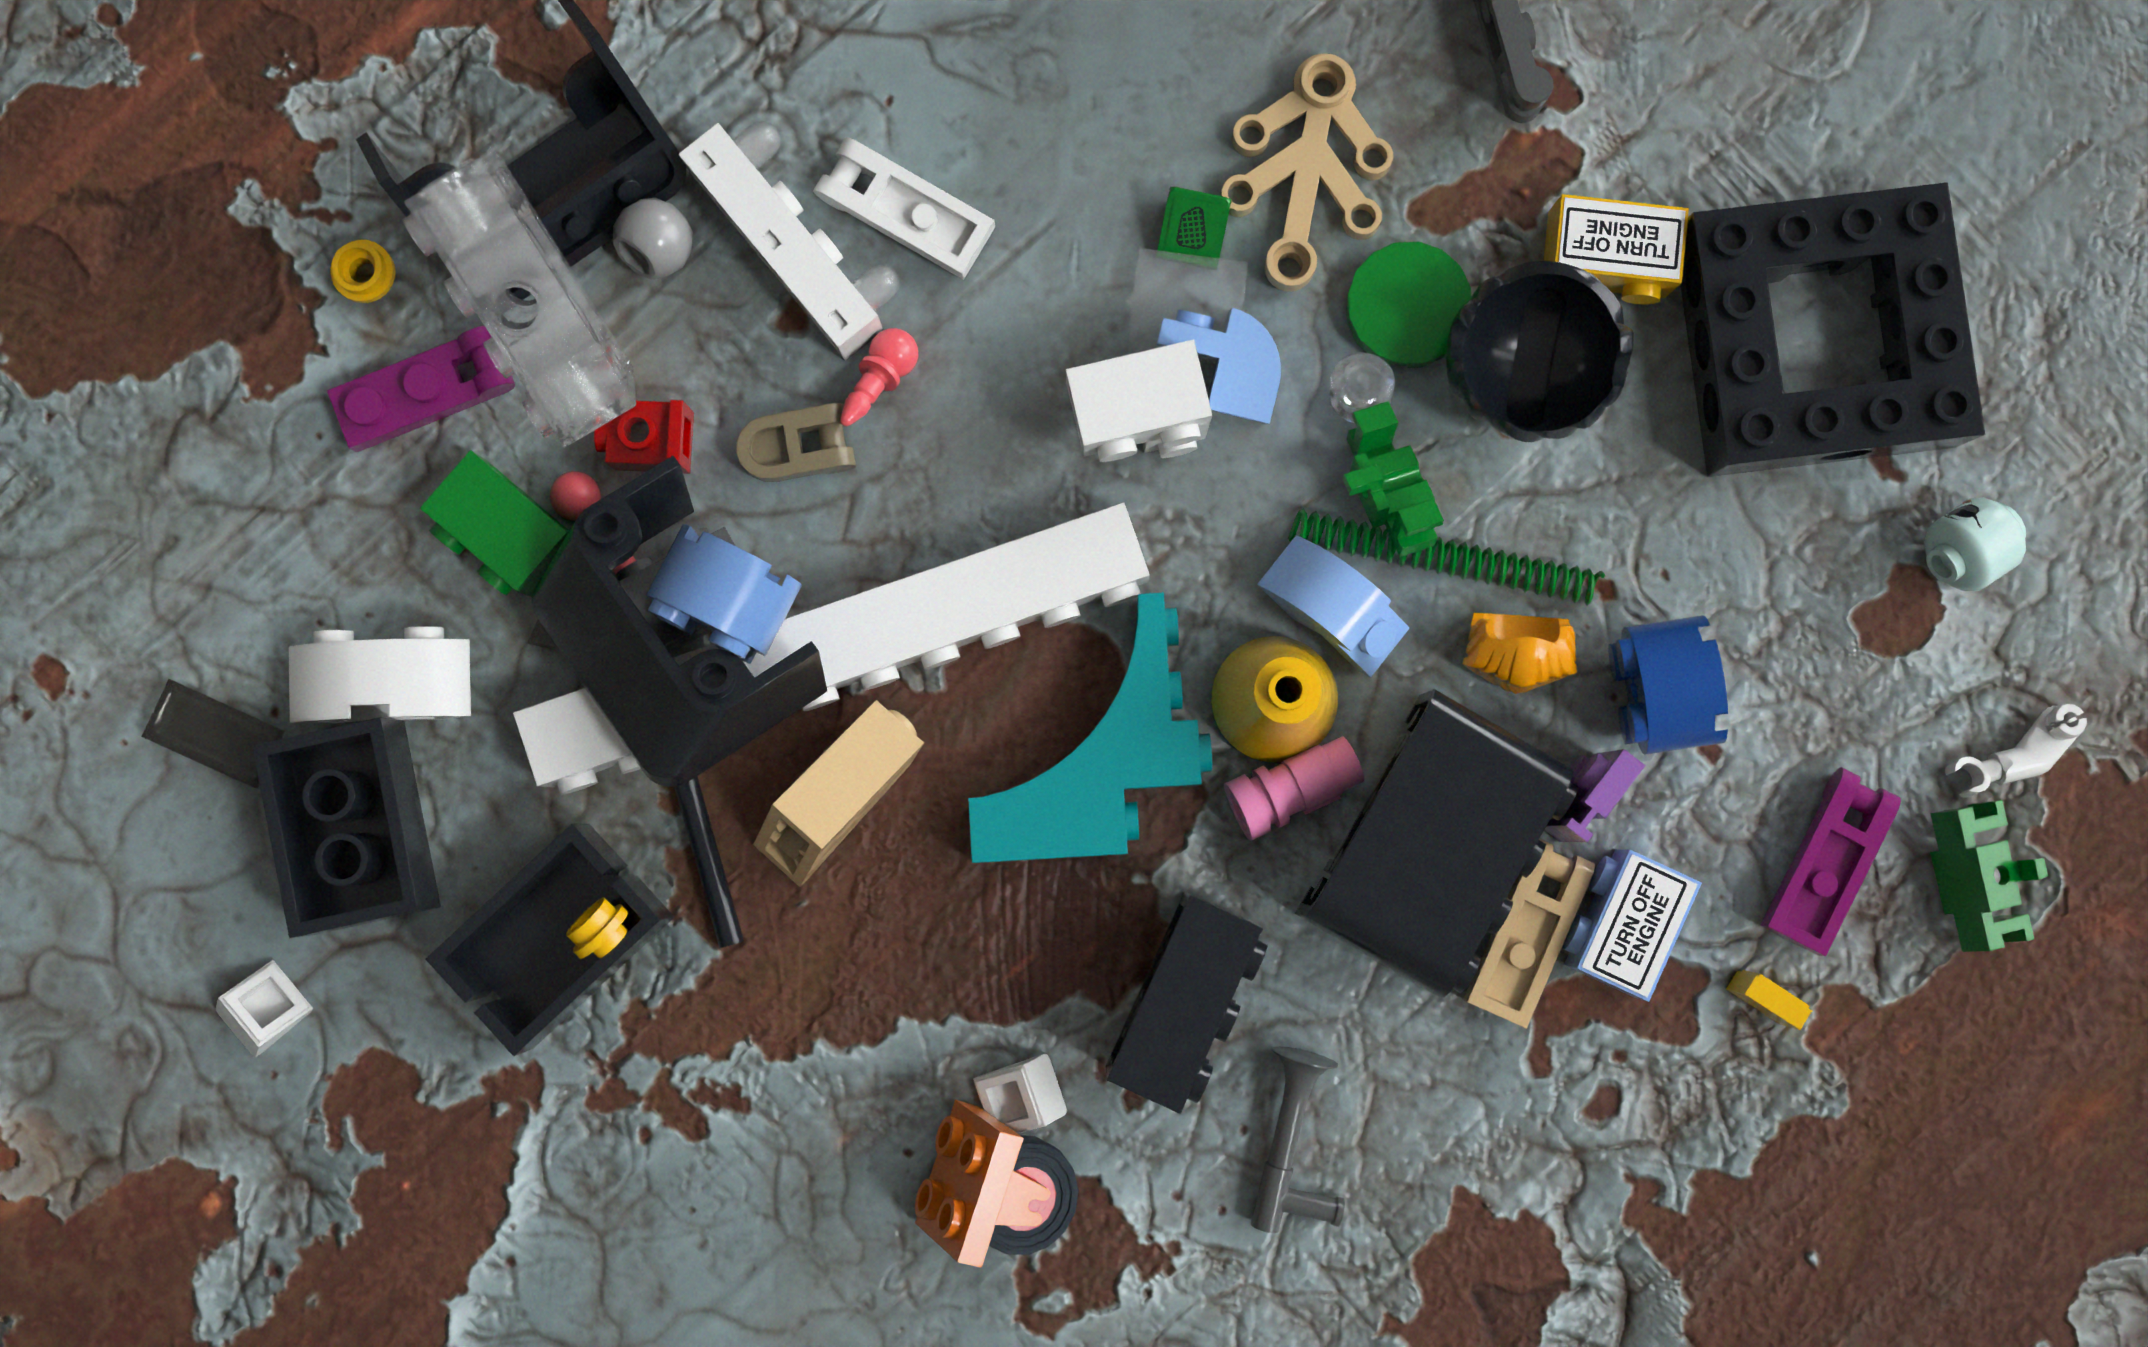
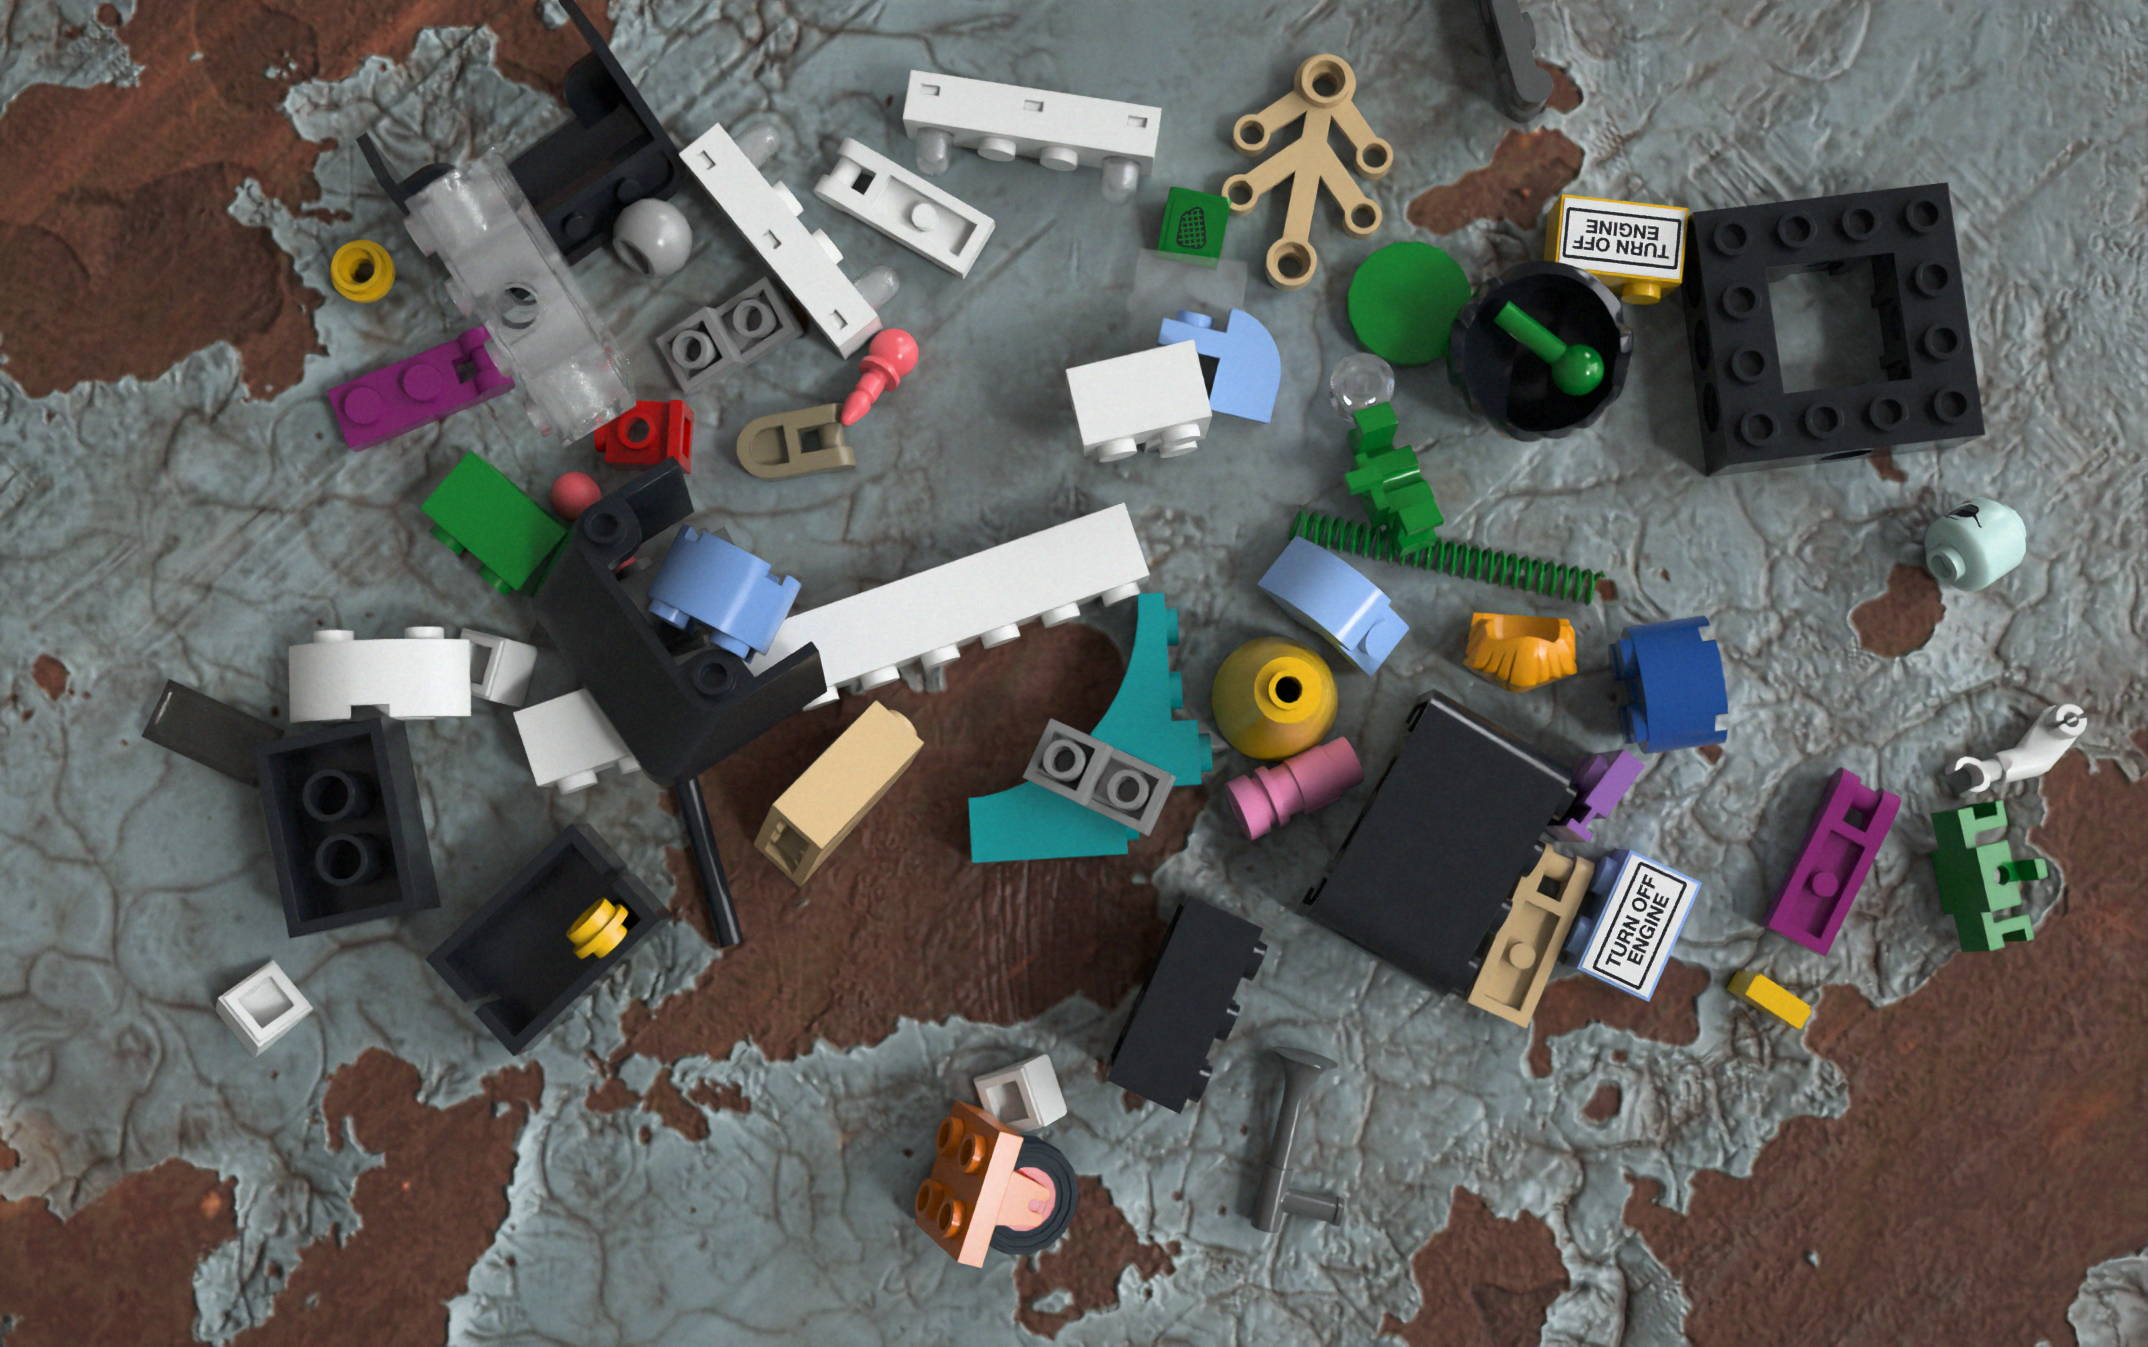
none -> white slope [460,628,538,707]
none -> light grey slope [655,276,805,394]
none -> white piece [903,70,1162,206]
none -> light grey slope [1023,718,1177,836]
none -> green bar [1493,300,1604,396]

